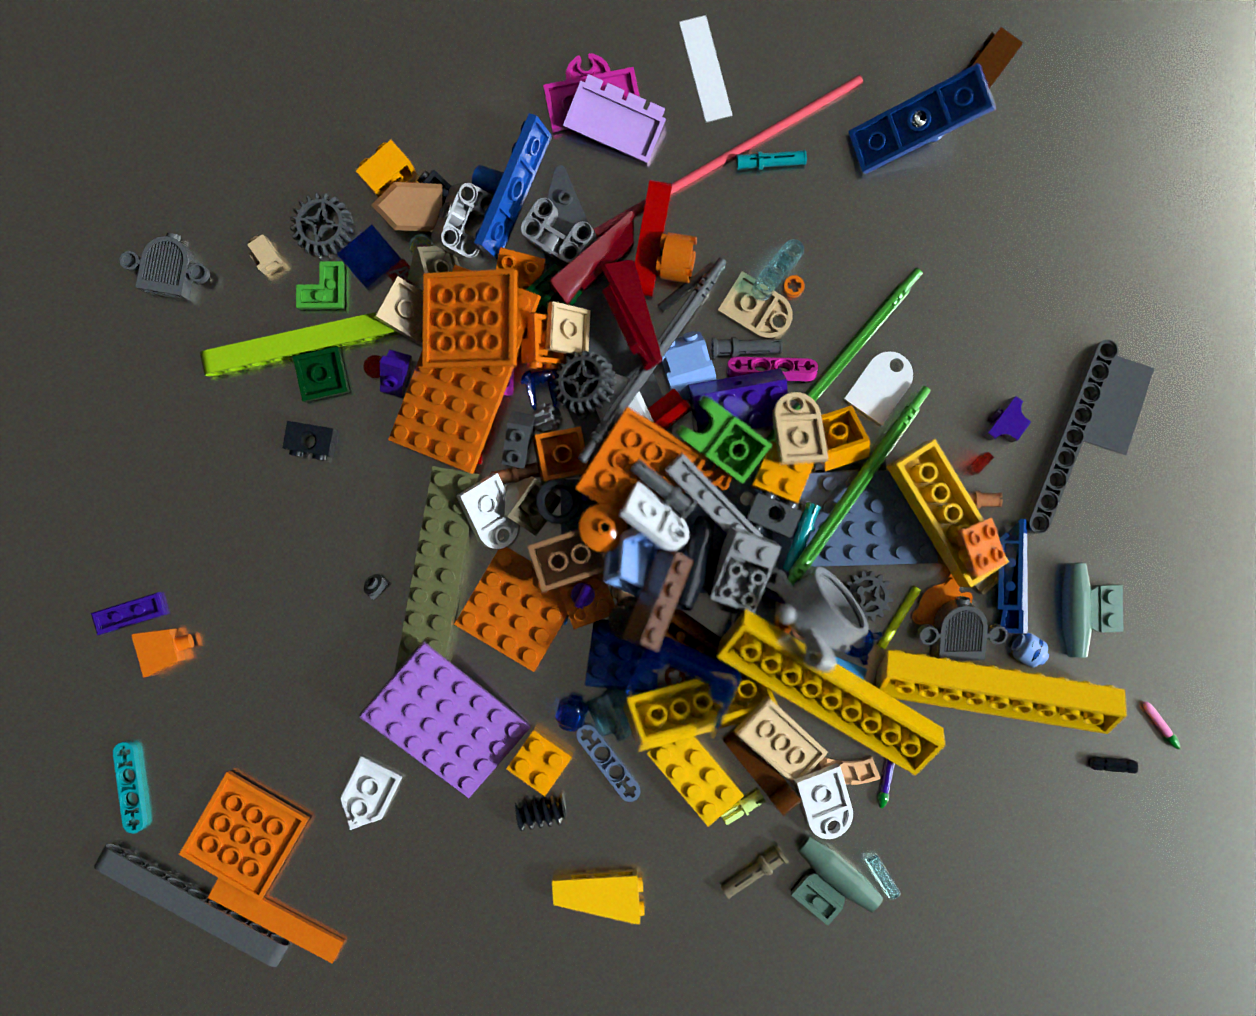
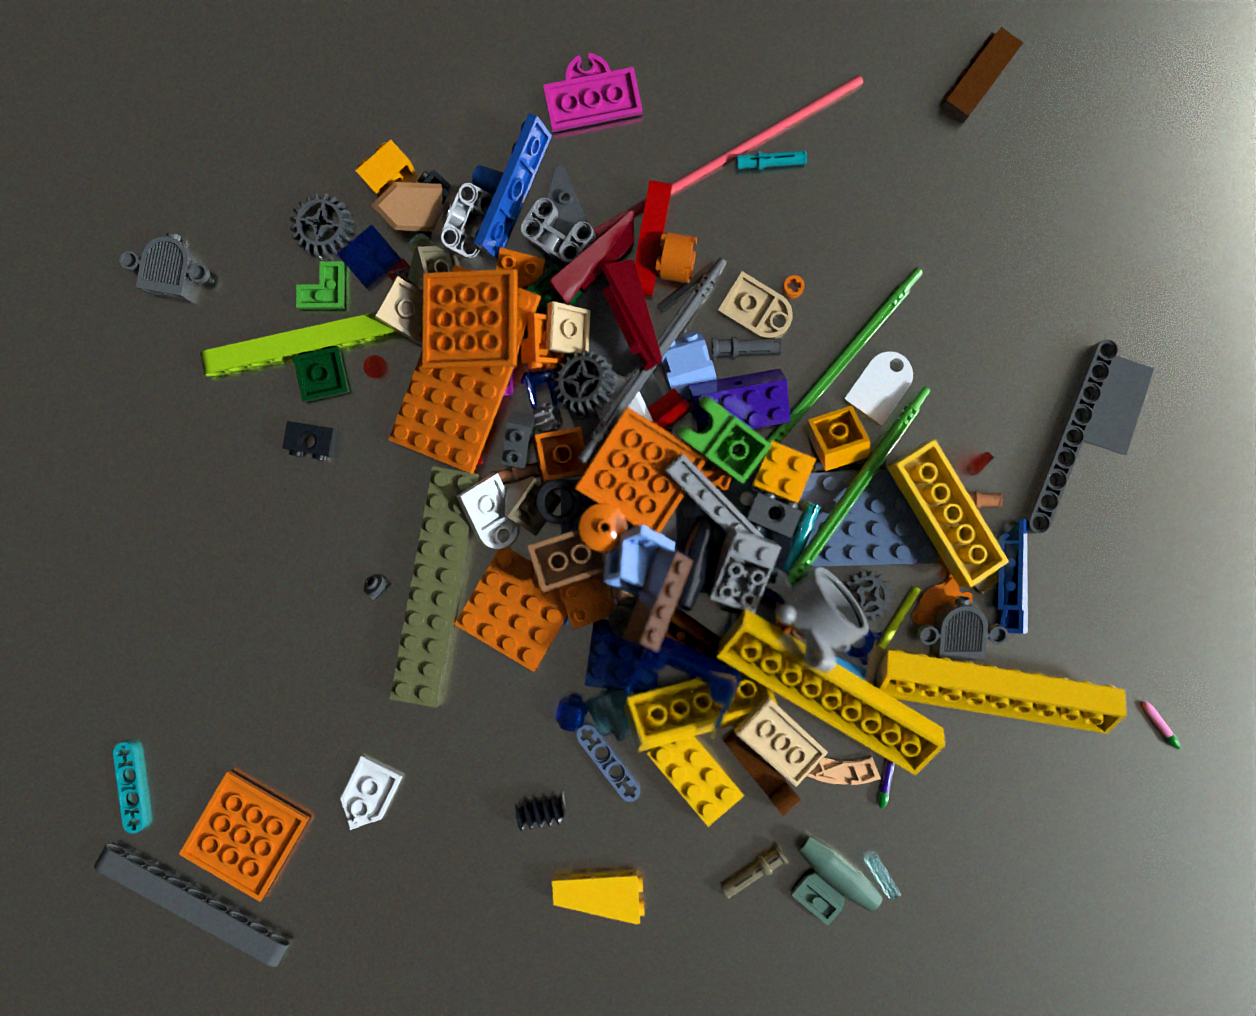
dark purple tile [91,592,167,635] -> none
orange torso [131,628,194,678] -> none
orange tile [208,878,345,964] -> none
tan brick [247,234,284,275] -> none
medium lavender plate [360,641,531,798] -> none
dark purple brick [380,349,412,398] -> none
light orange brick [506,726,573,796] -> none
lavender hinge [563,74,666,163] -> none
dark purple plate [571,582,595,609] -> none
white tile [620,481,689,551] -> none
dark grey pin [630,458,697,519] -> none
bush [664,665,686,686] -> none
white sticker [680,15,732,122] -> none
yellowish green axle [721,789,766,825] -> none
dark pink beam [727,357,818,381] -> none
clear light blue beam [752,239,804,301] -> none
tan tile [772,392,828,465] -> none
white tile [794,763,853,839] -> none
blue plate [848,63,996,174] -> none
orange hinge [955,518,1007,578] -> none
dark purple brick [982,396,1031,443] -> none
light blue head [1011,633,1049,668] -> none
sand green plate [1062,562,1123,658] -> none
black axle [1090,756,1139,774] -> none

